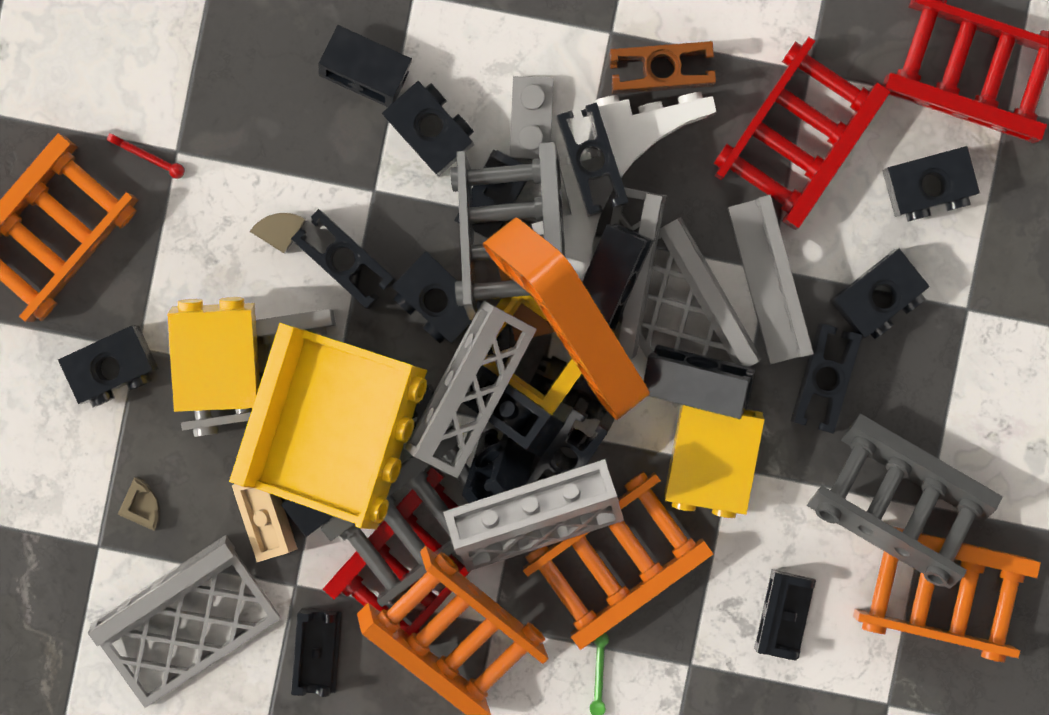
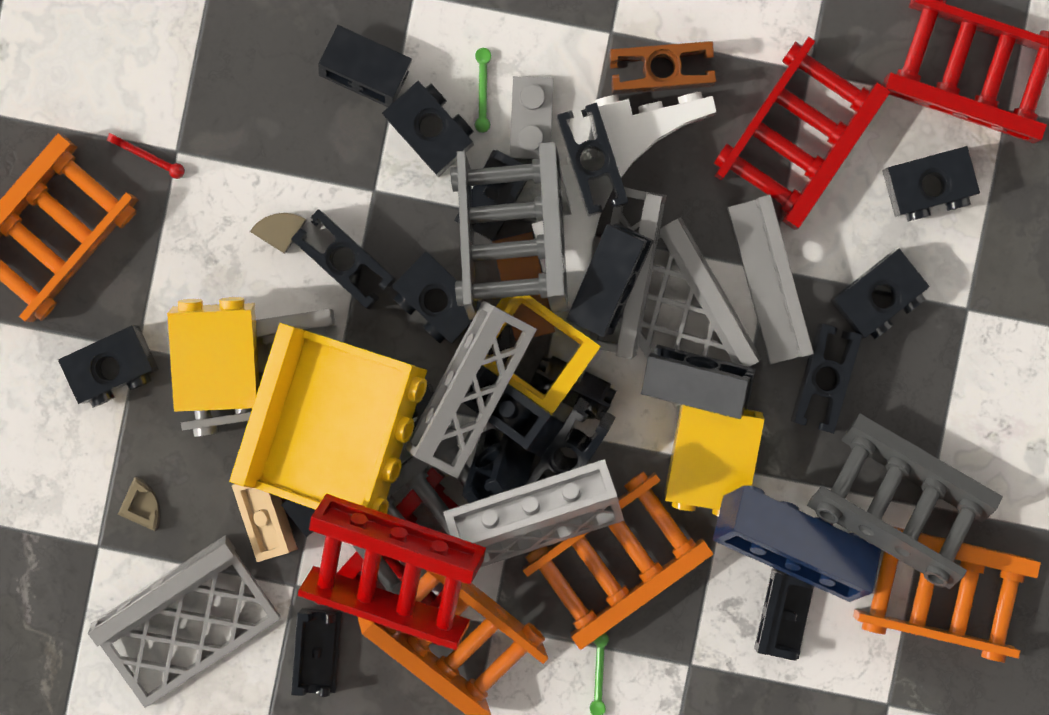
orange beam [482,217,650,420] -> none
none -> red fence [298,494,486,650]
none -> bright green hinge [474,48,491,133]
none -> dark blue brick [713,485,881,602]

